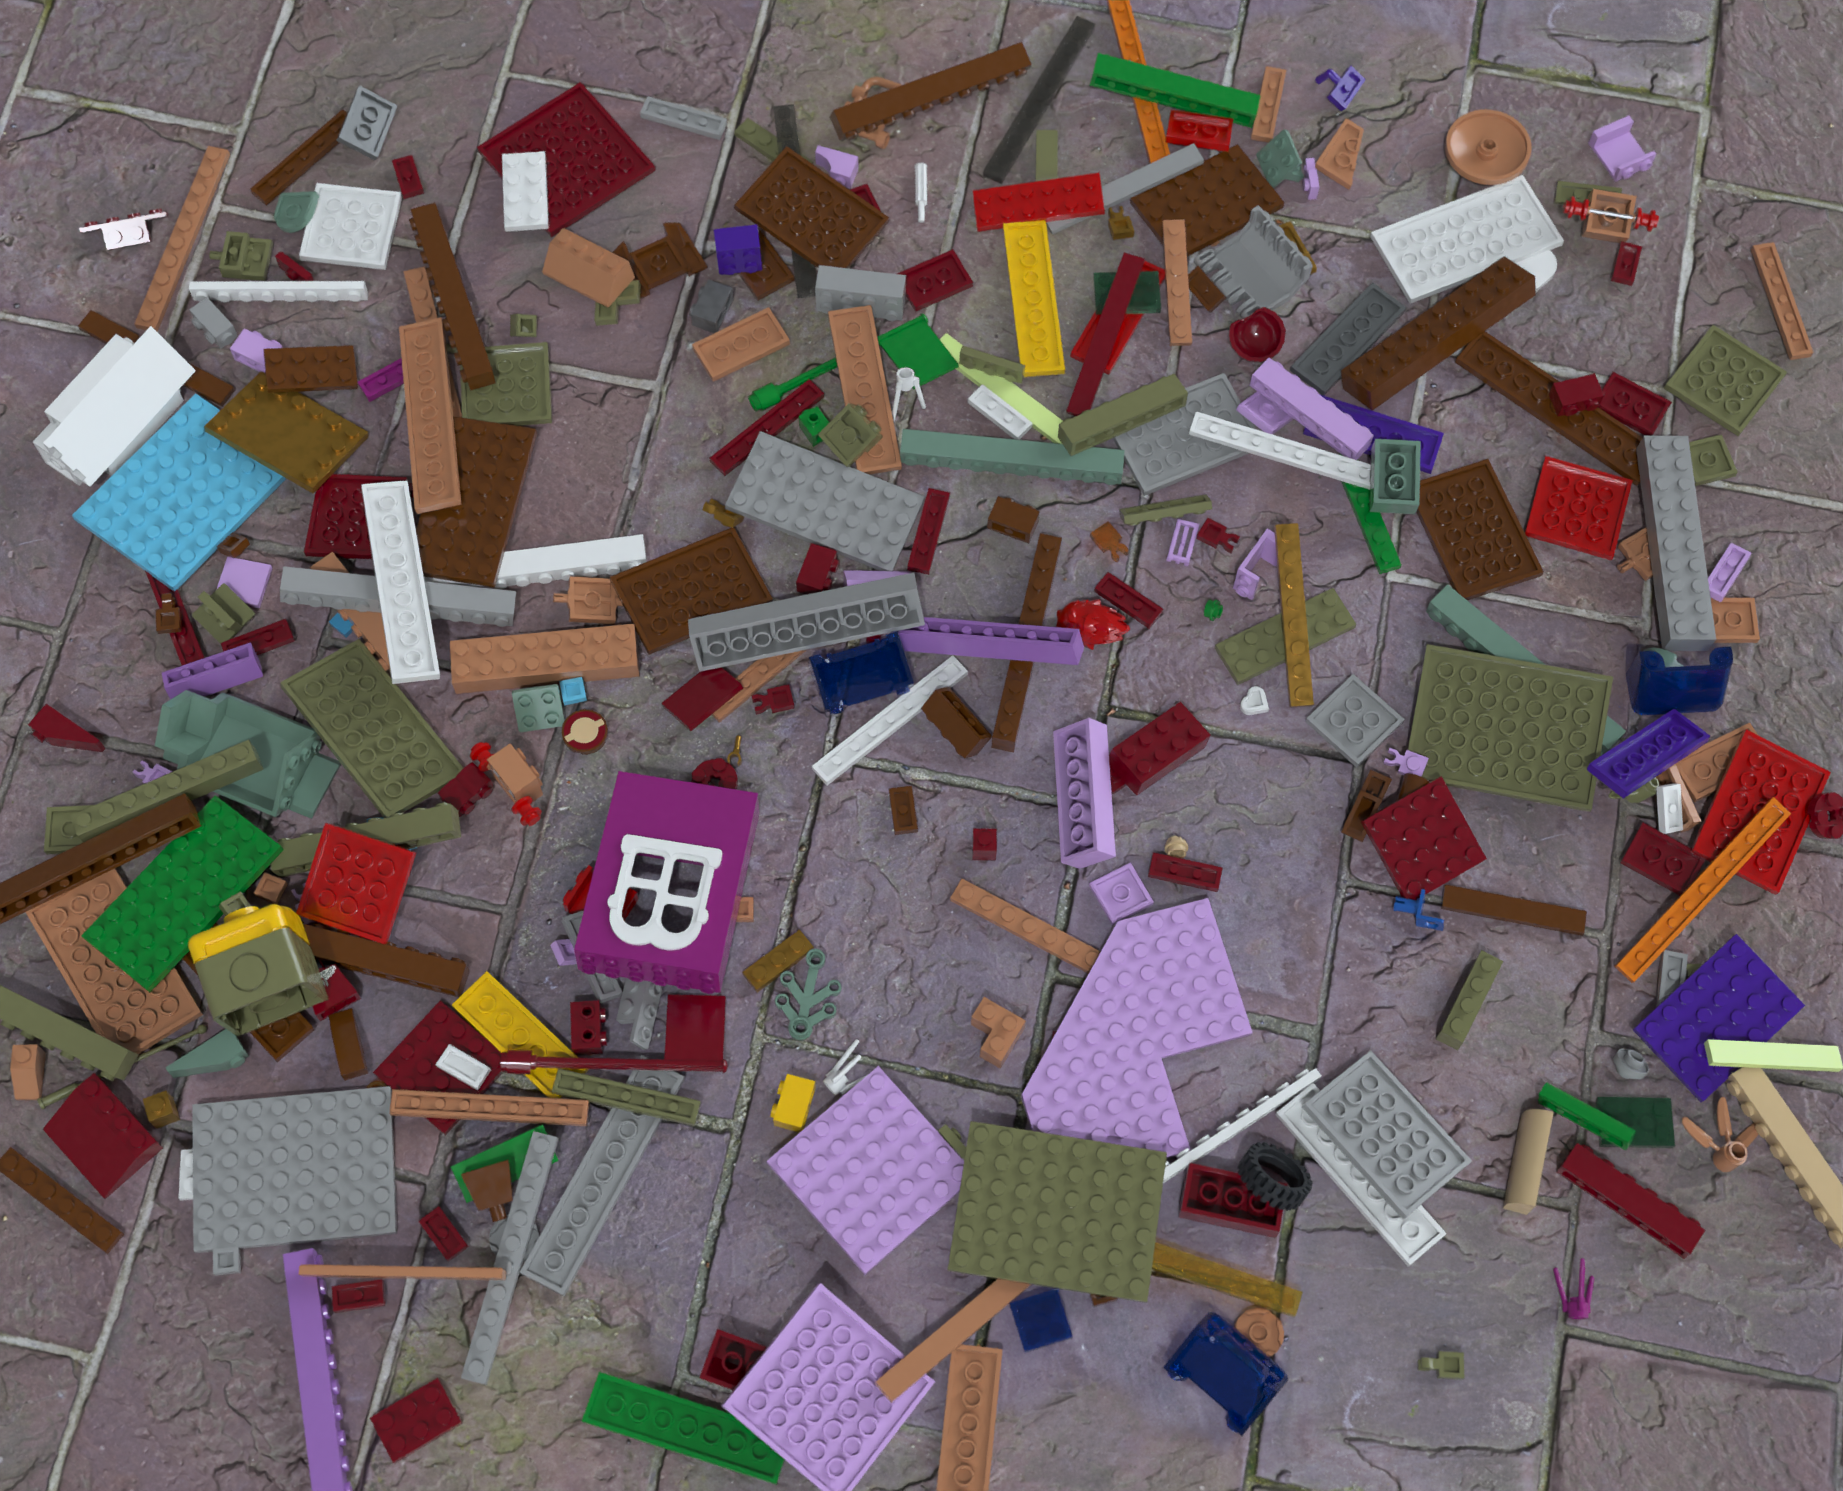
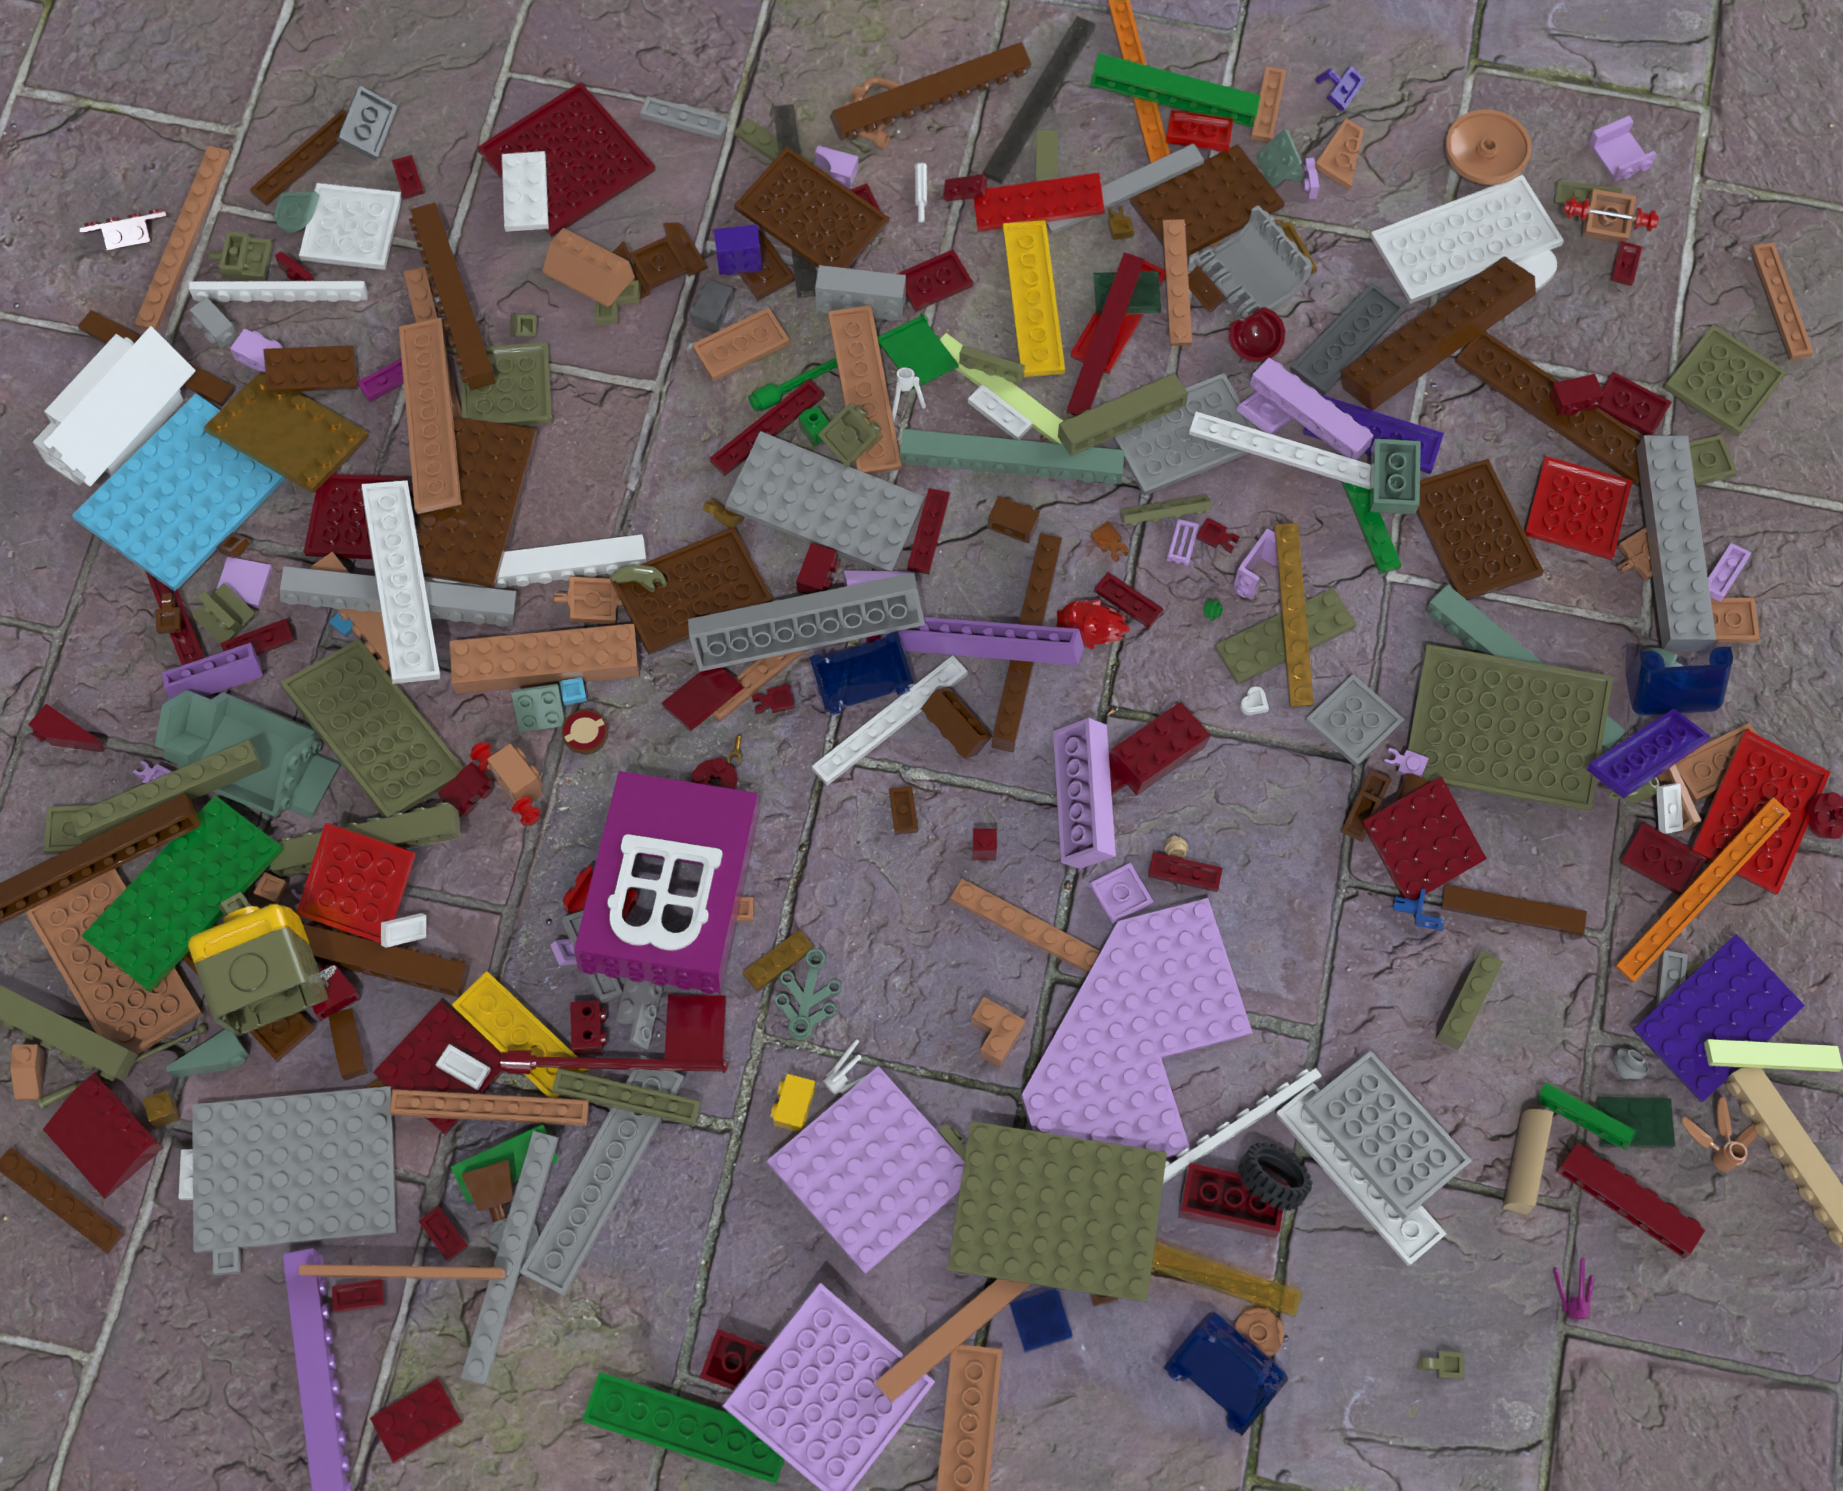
none -> white tile [381,913,426,948]
none -> olive piece [610,564,667,592]
none -> dark red plate [943,174,987,202]

